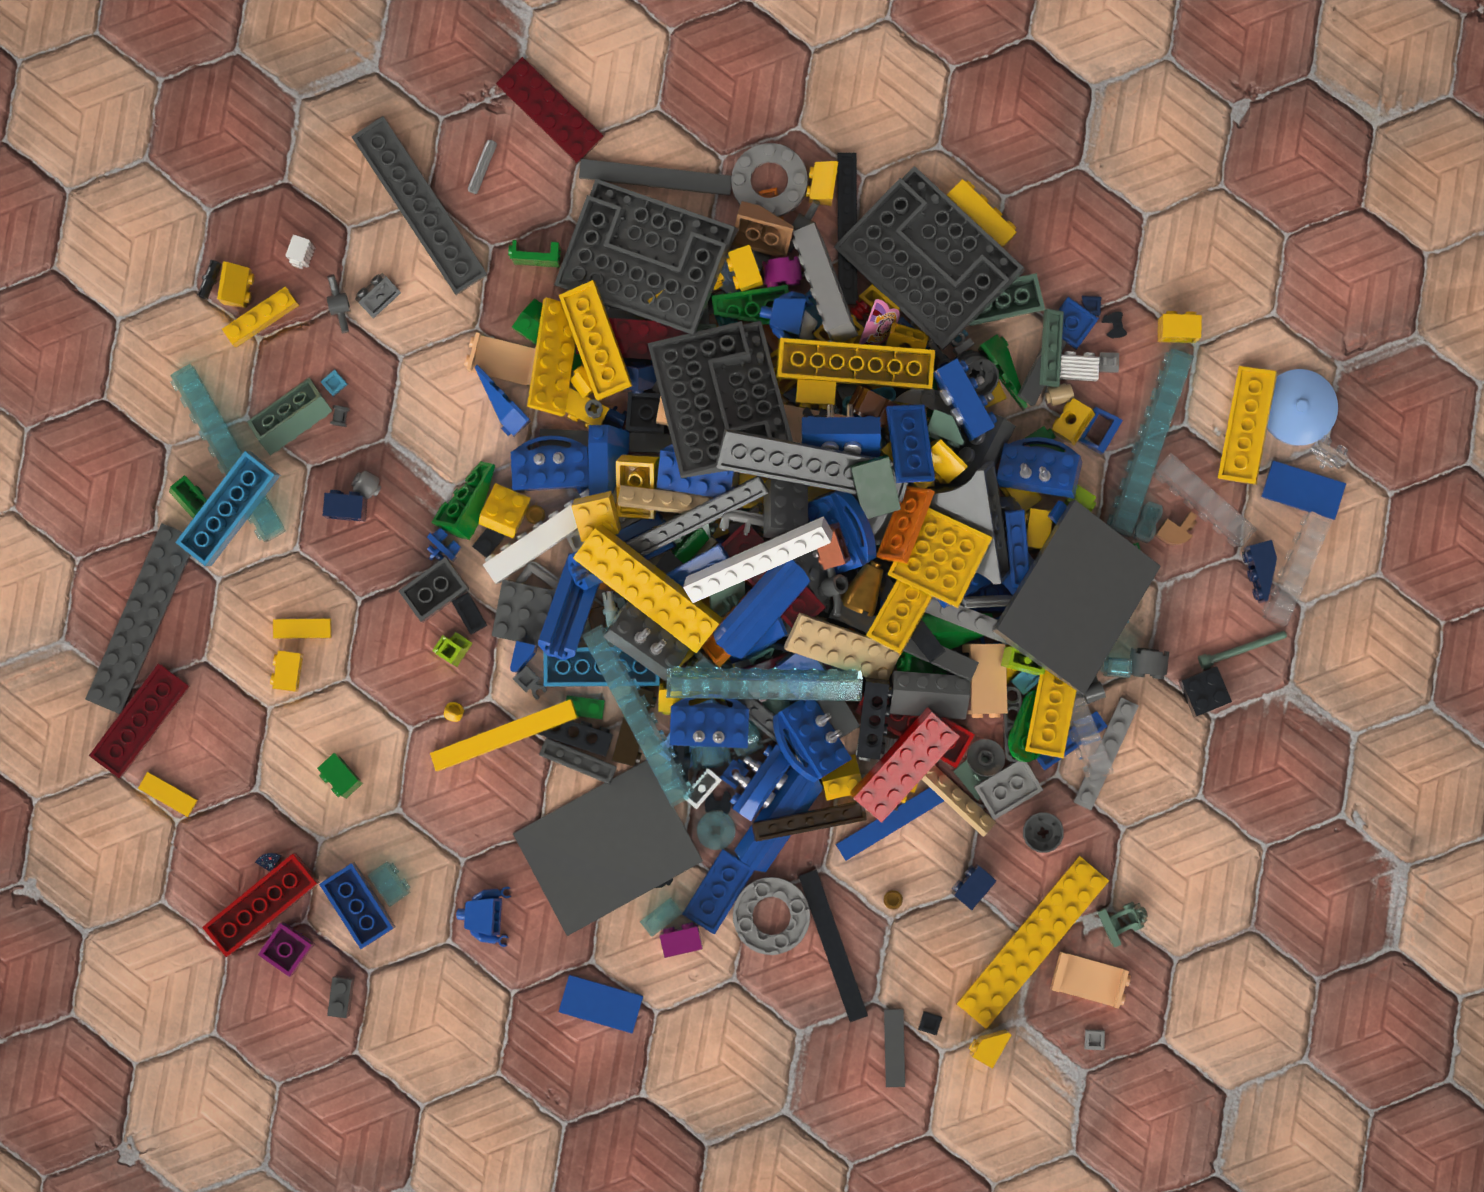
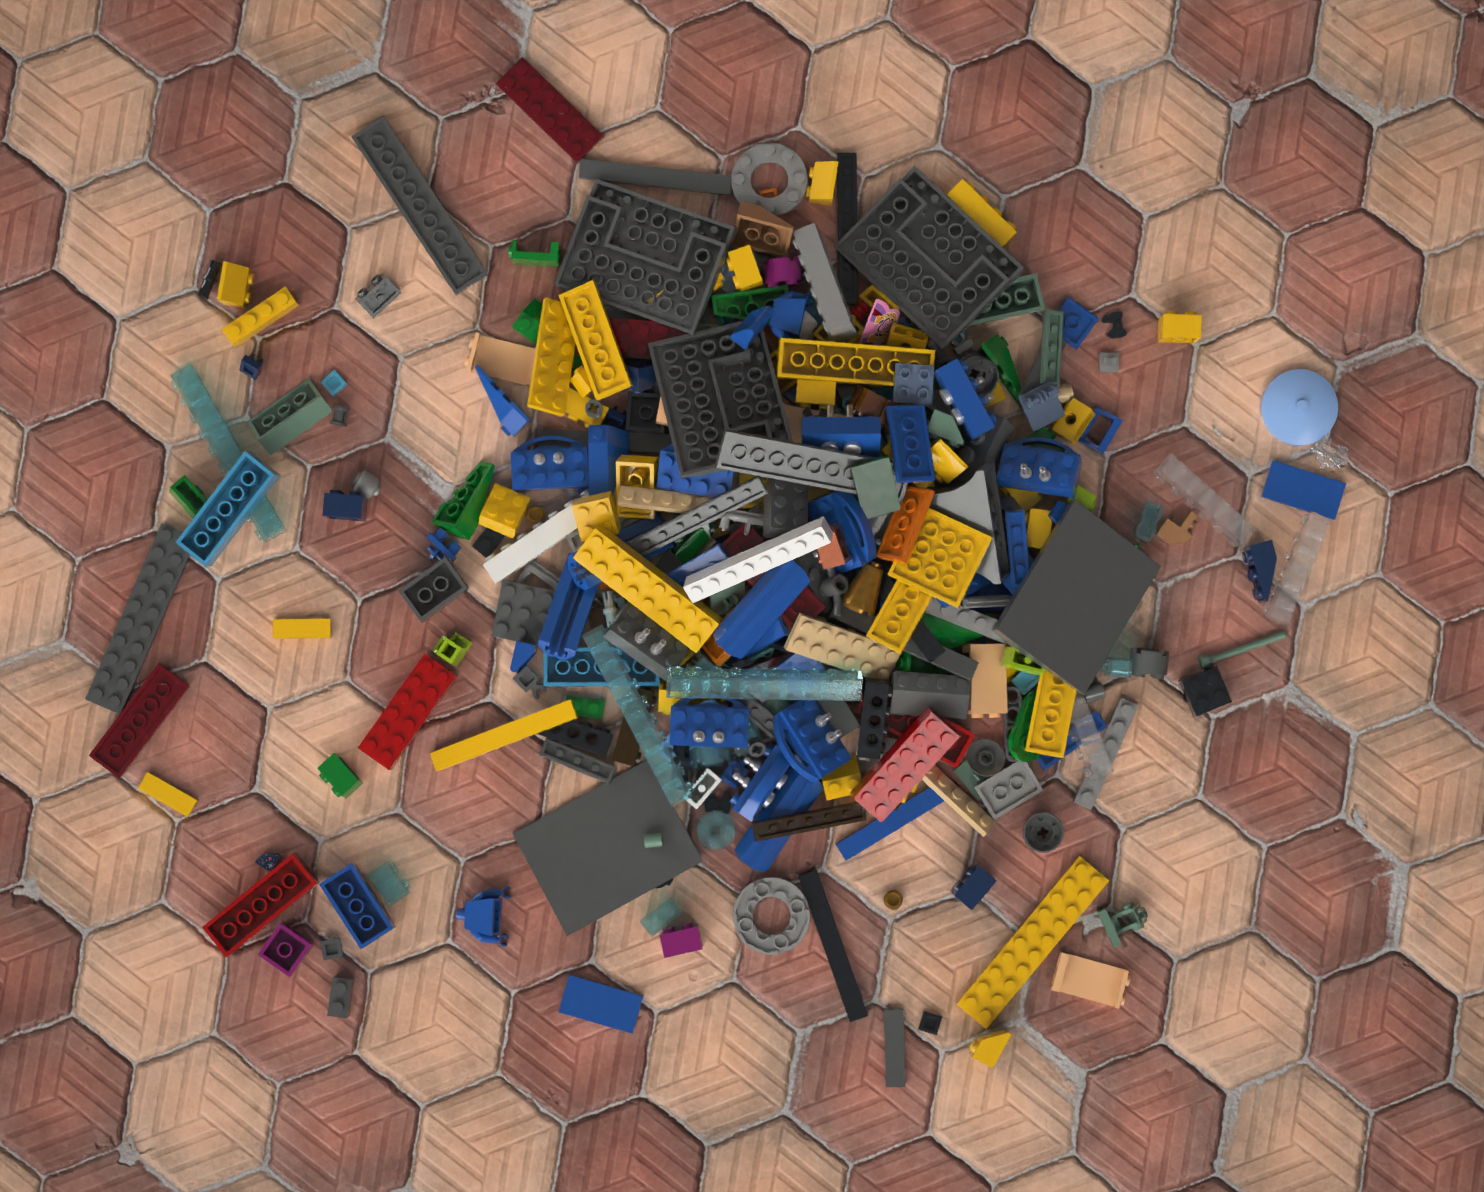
yellow brick [270,650,303,692] -> none
white brick [286,235,316,269] -> none
dark grey piece [327,274,350,333] -> none
yellow tile [444,702,464,722] -> none
black plate [452,592,488,635] -> none
light grey axle [468,140,497,194] -> none
blue tile [682,849,754,935] -> none
dark grey piece [788,200,820,253] -> none
white brick [1060,351,1100,381] -> none
dark blue tile [1082,296,1101,317] -> none
light grey tile [1084,1029,1105,1050] -> none
clear light blue brick [1106,348,1194,537] -> none
yellow plate [1218,366,1278,485] -> none
none -> dark blue tile [239,353,263,380]
none -> dark grey plate [320,937,343,960]
none -> red brick [358,653,458,770]
none -> sand green hinge [644,833,663,848]
none -> blue tile [730,306,773,350]
none -> dark grey bush [748,737,766,757]
none -> sand blue hinge [892,363,934,405]
none -> sand blue hinge [1018,381,1065,432]

